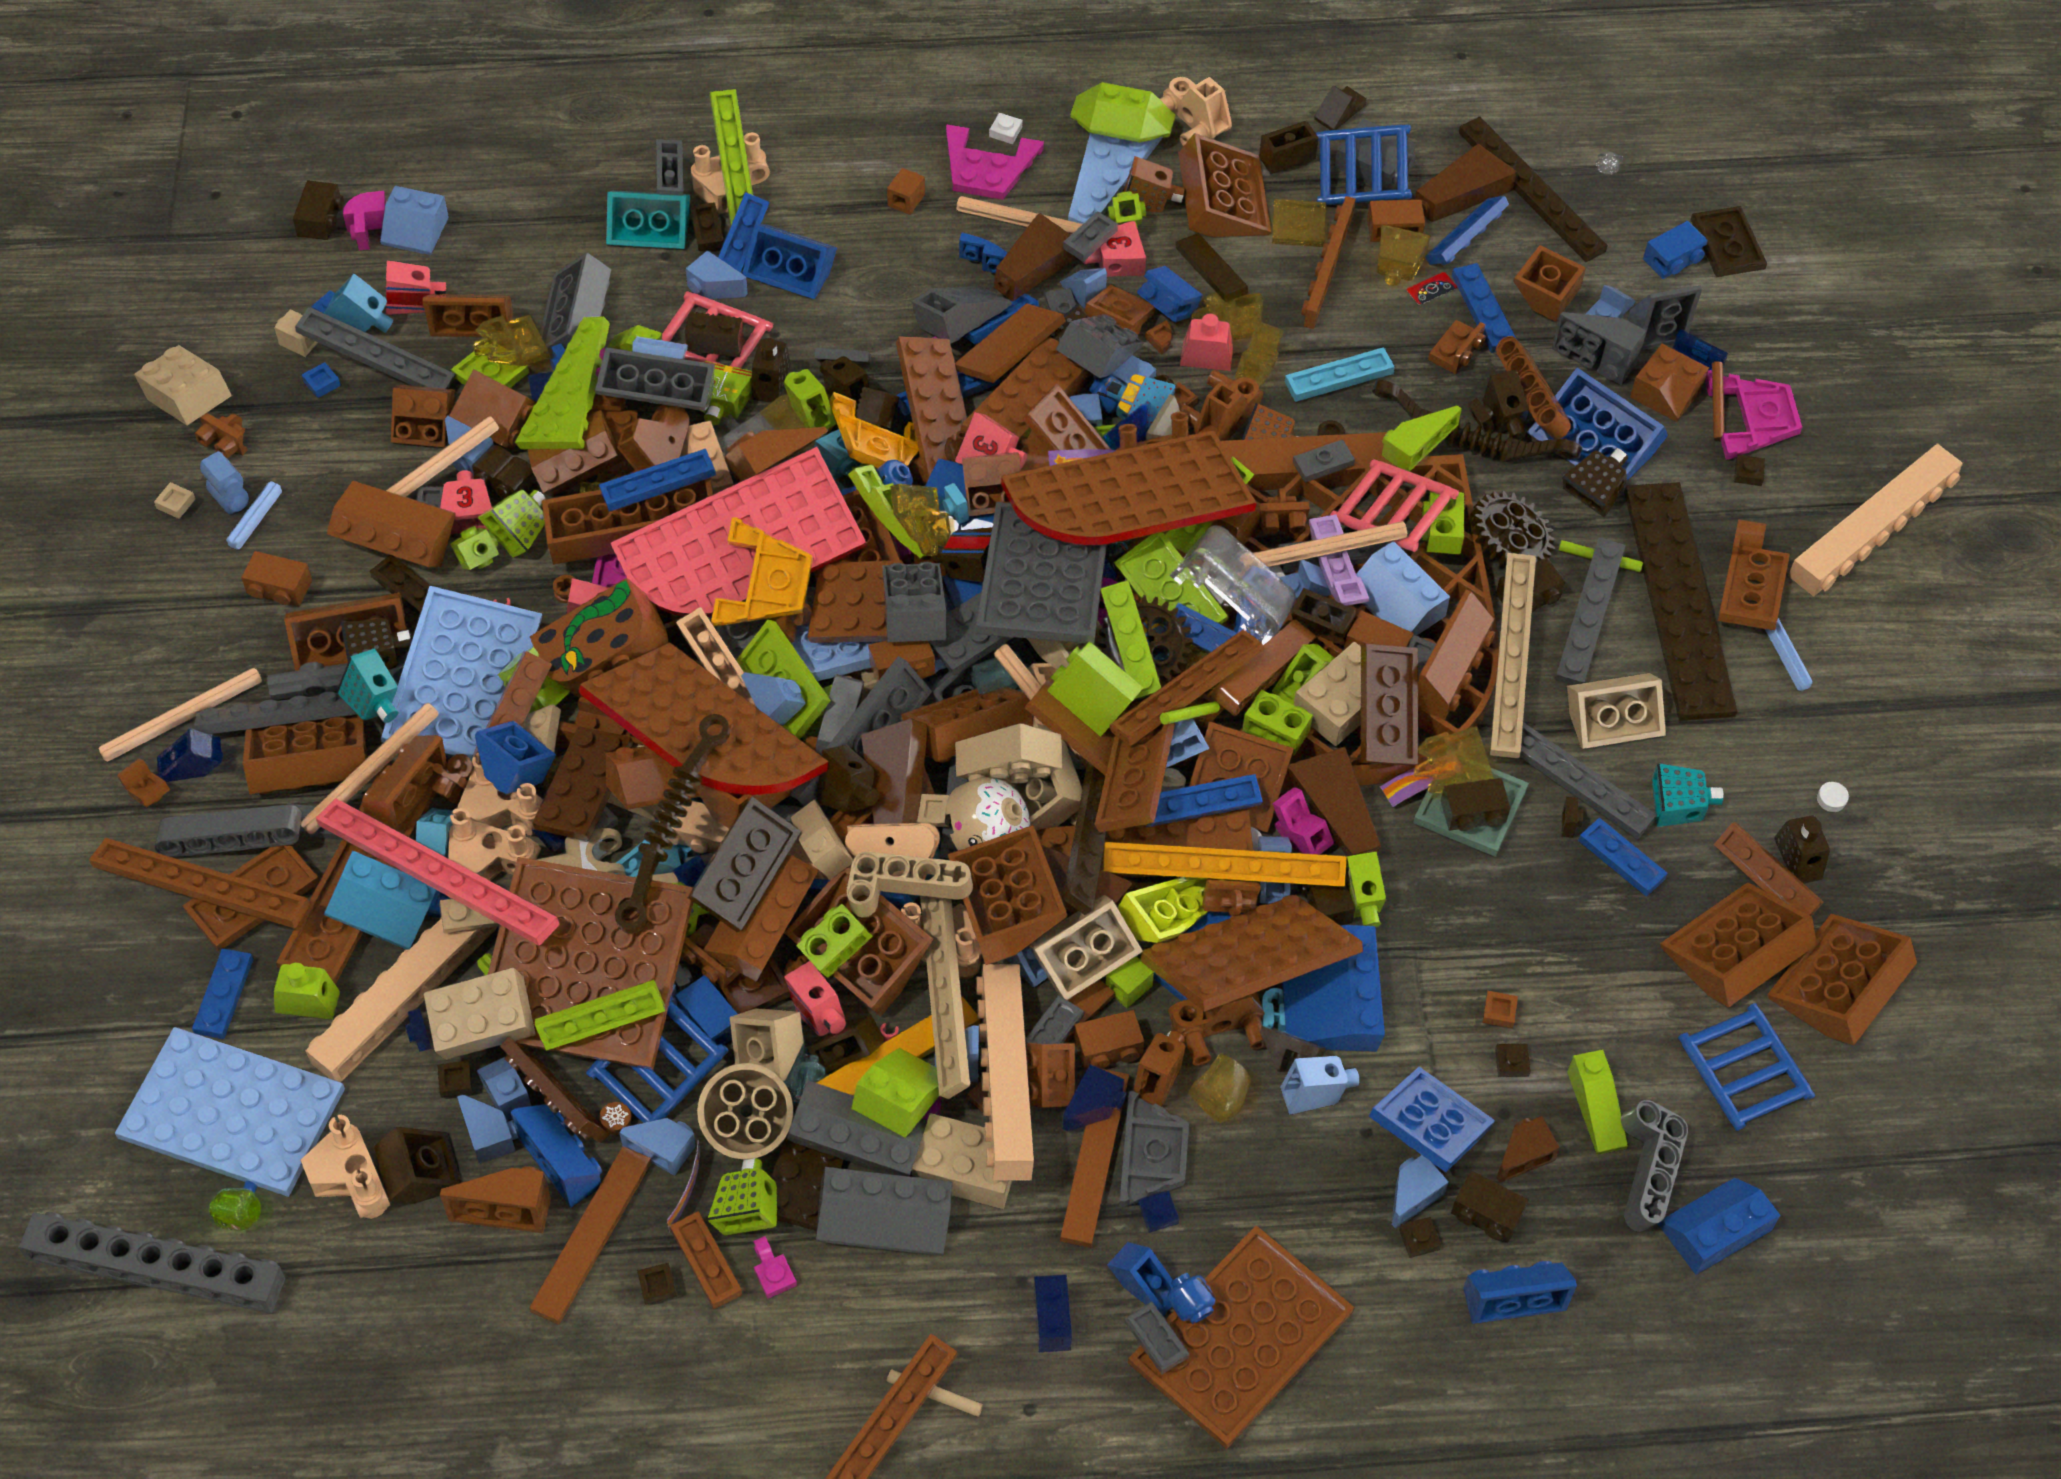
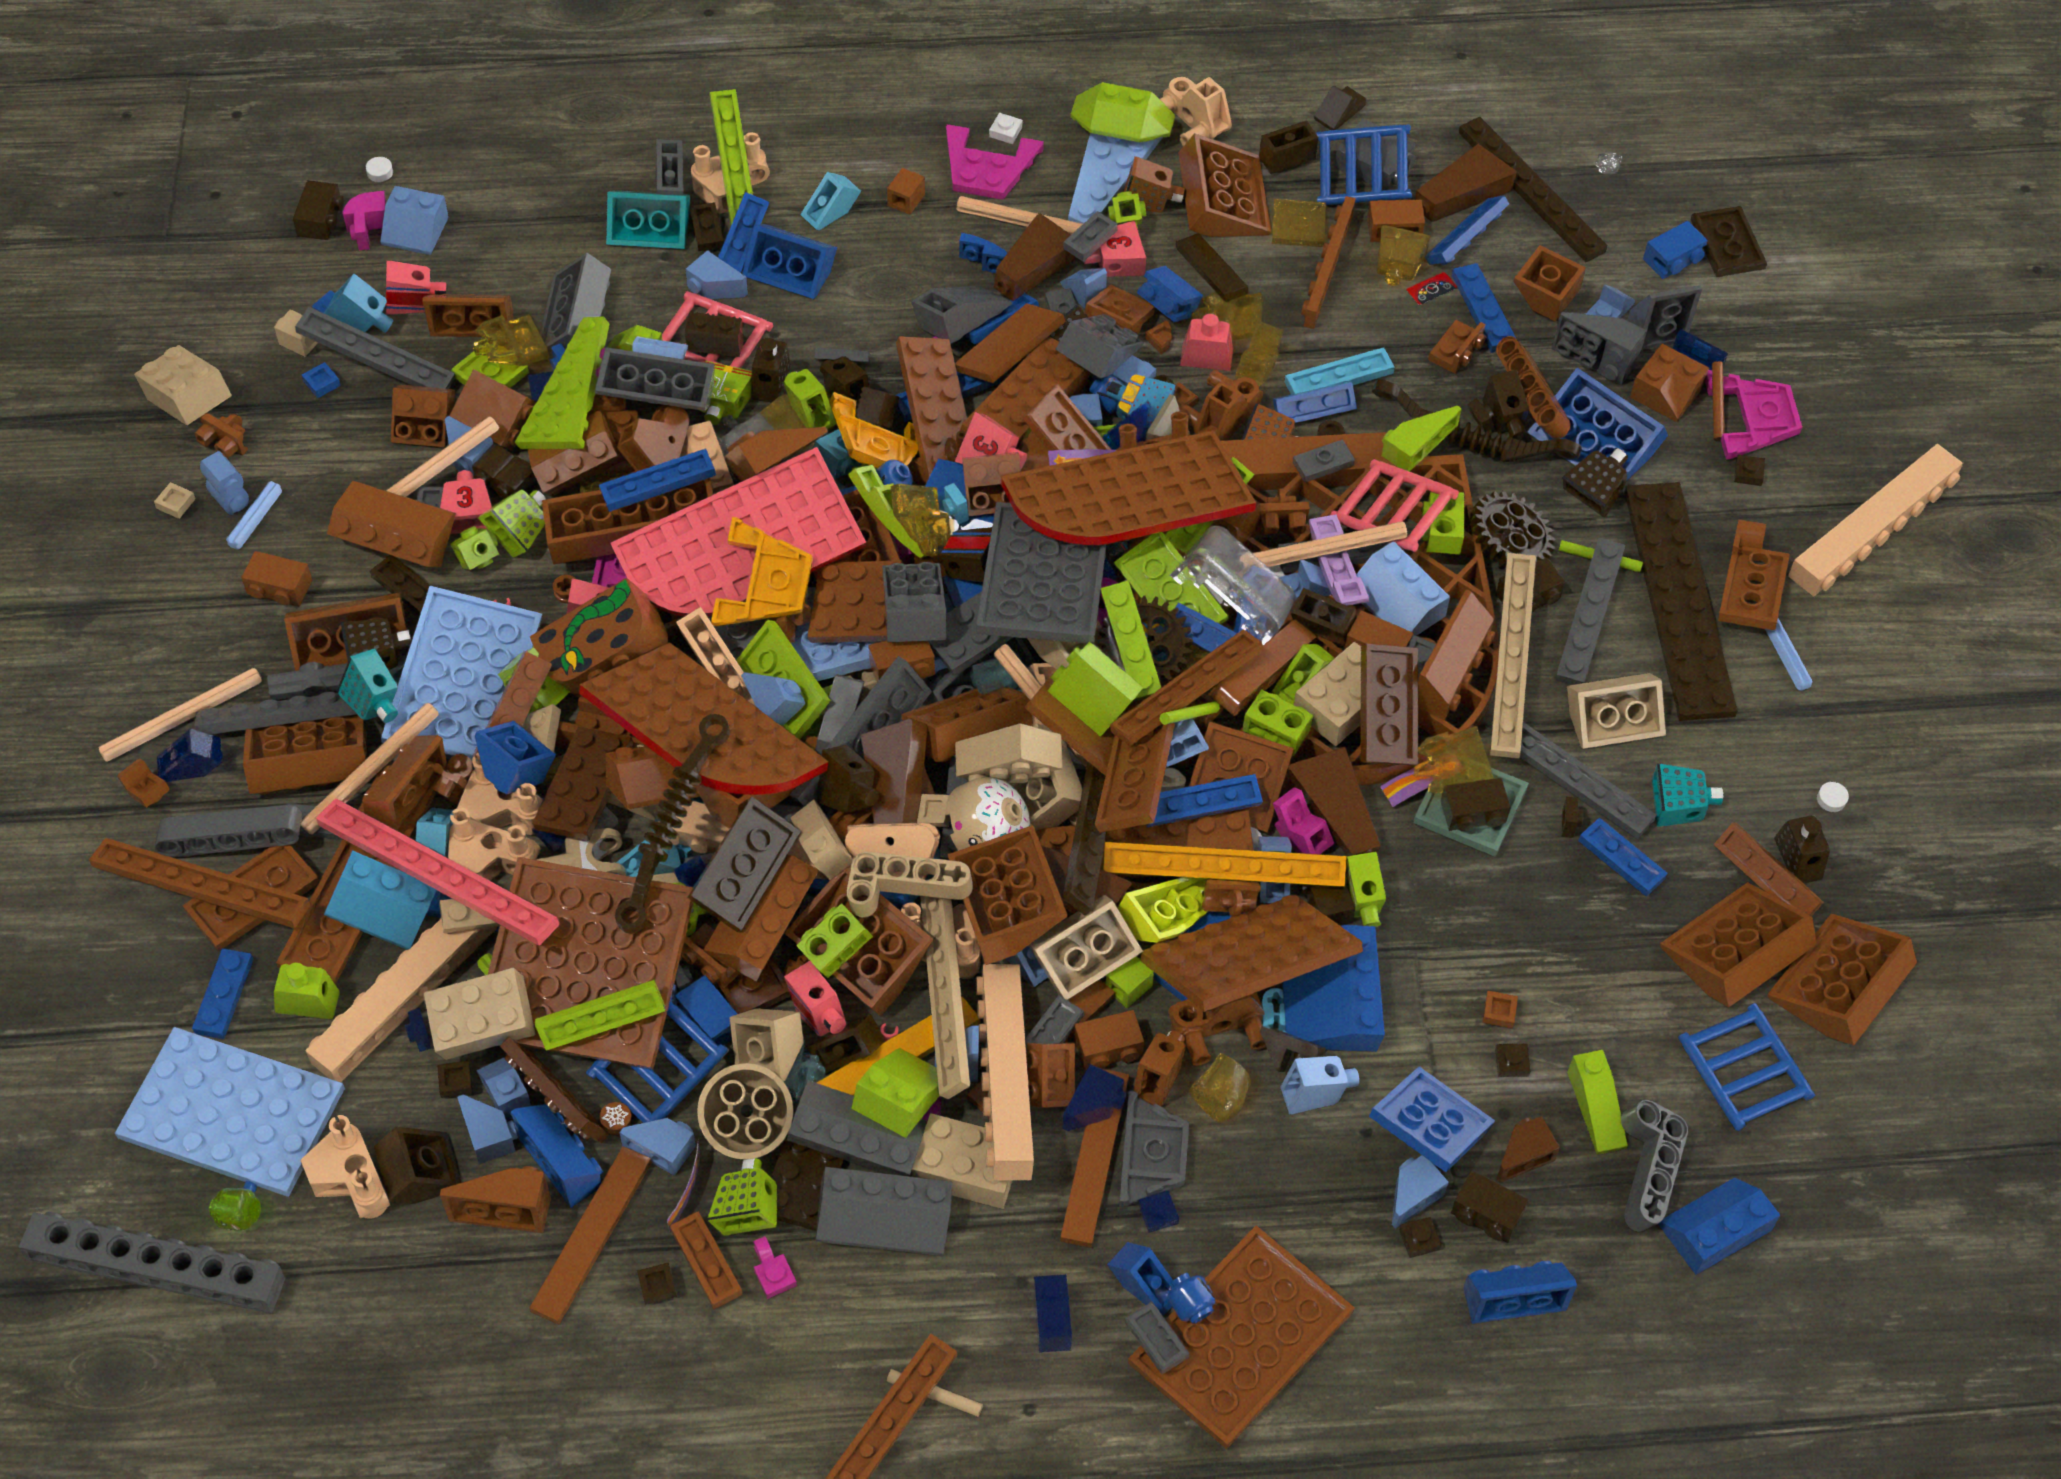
none -> white tile [366,157,393,182]
none -> medium azure slope [800,172,861,230]
none -> blue plate [1273,382,1357,423]

